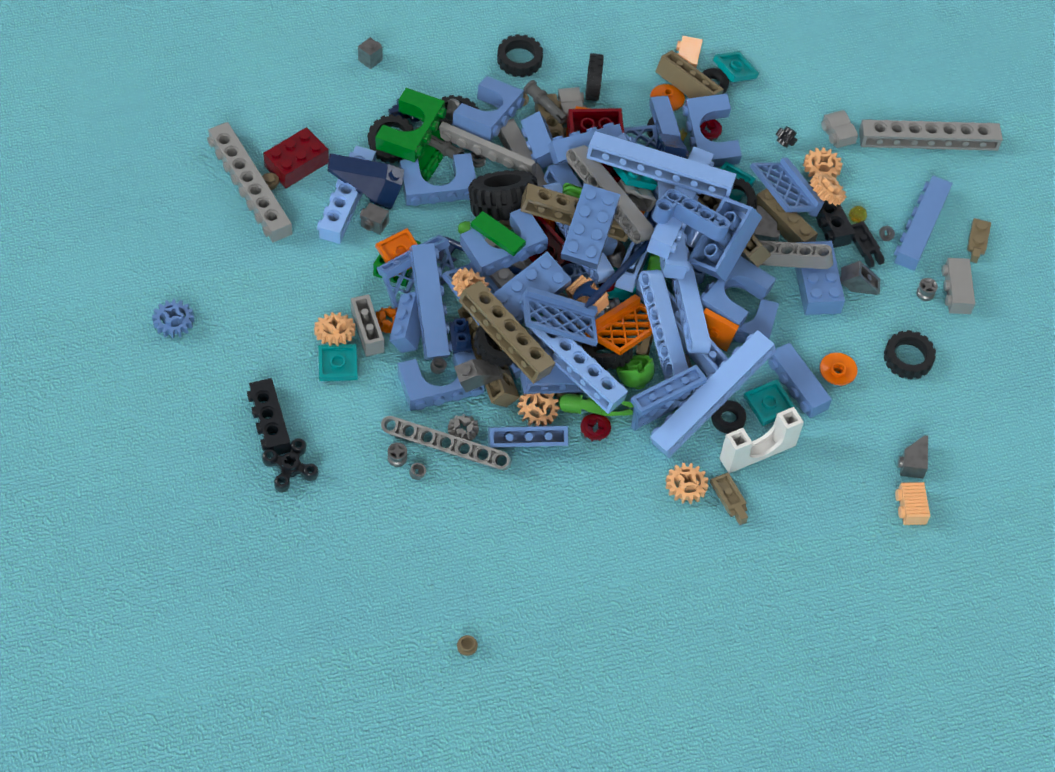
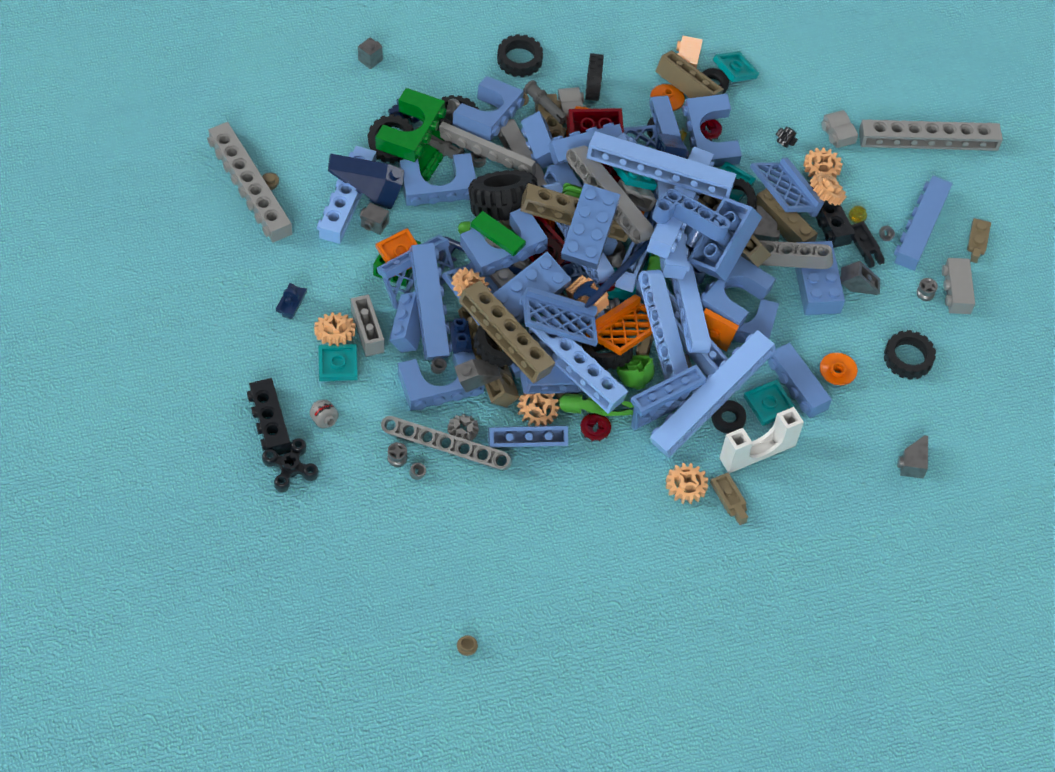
medium blue gear [152,299,194,338] -> none
dark red brick [263,127,329,188] -> none
orange gear [376,306,397,333] -> none
light nougat brick [895,482,930,525] -> none
none -> dark blue hips [276,283,307,319]
none -> light grey head [310,400,339,428]

